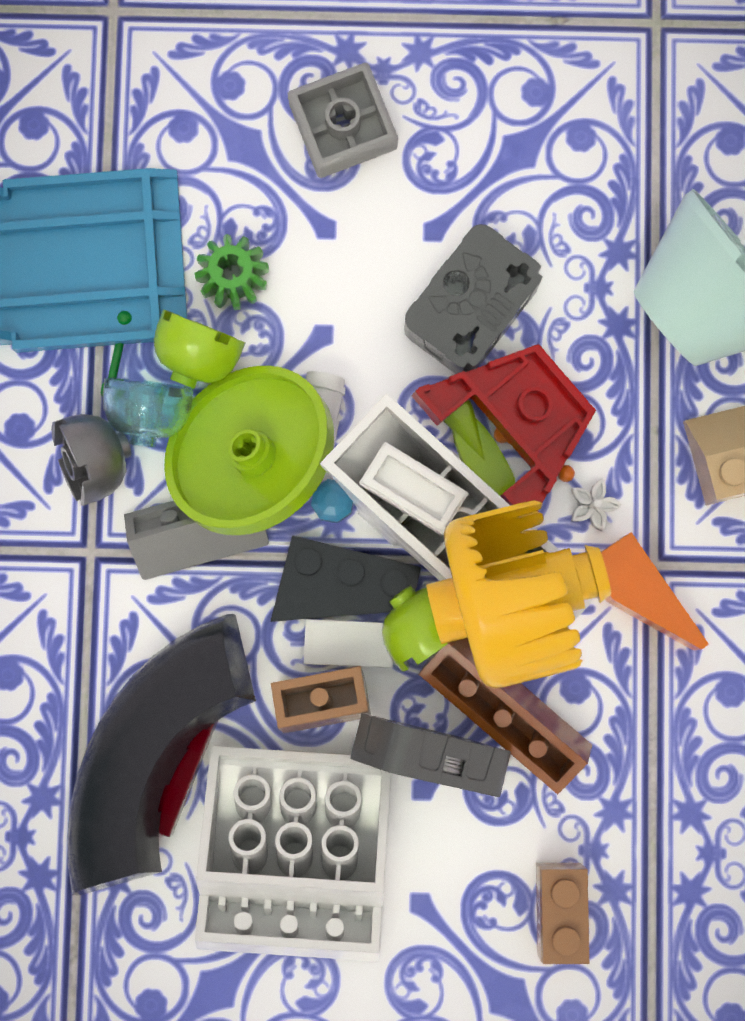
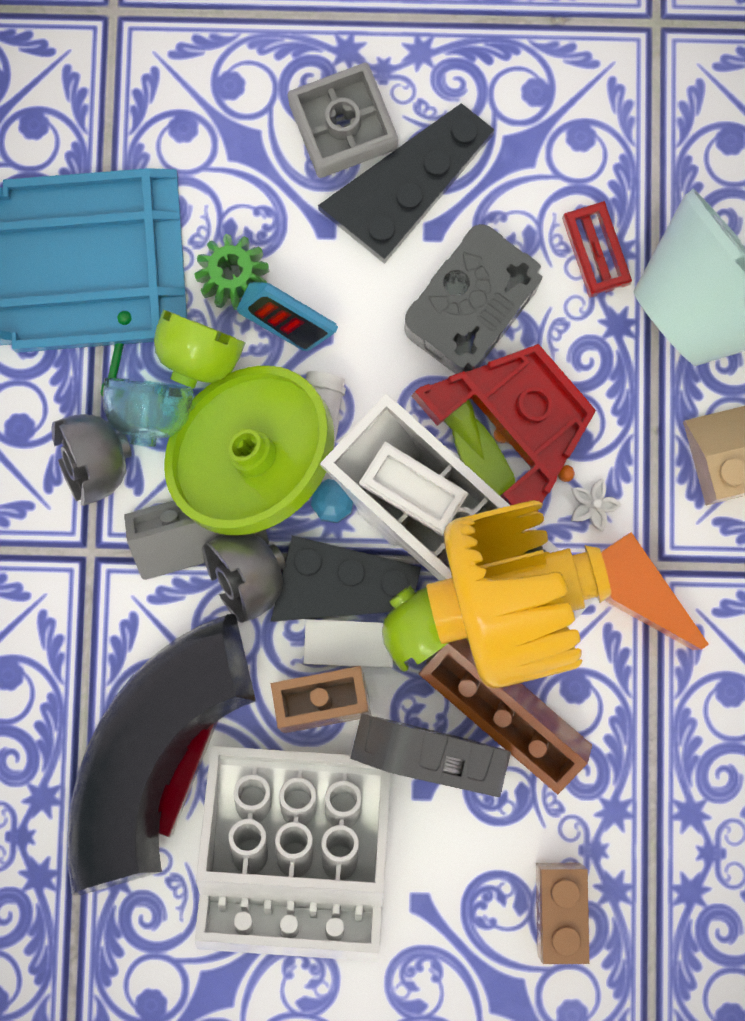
none -> flat silver cylinder [202,533,286,623]
none -> slope [237,282,338,351]
none -> black wing [318,103,495,264]
none -> red tile [562,201,632,298]

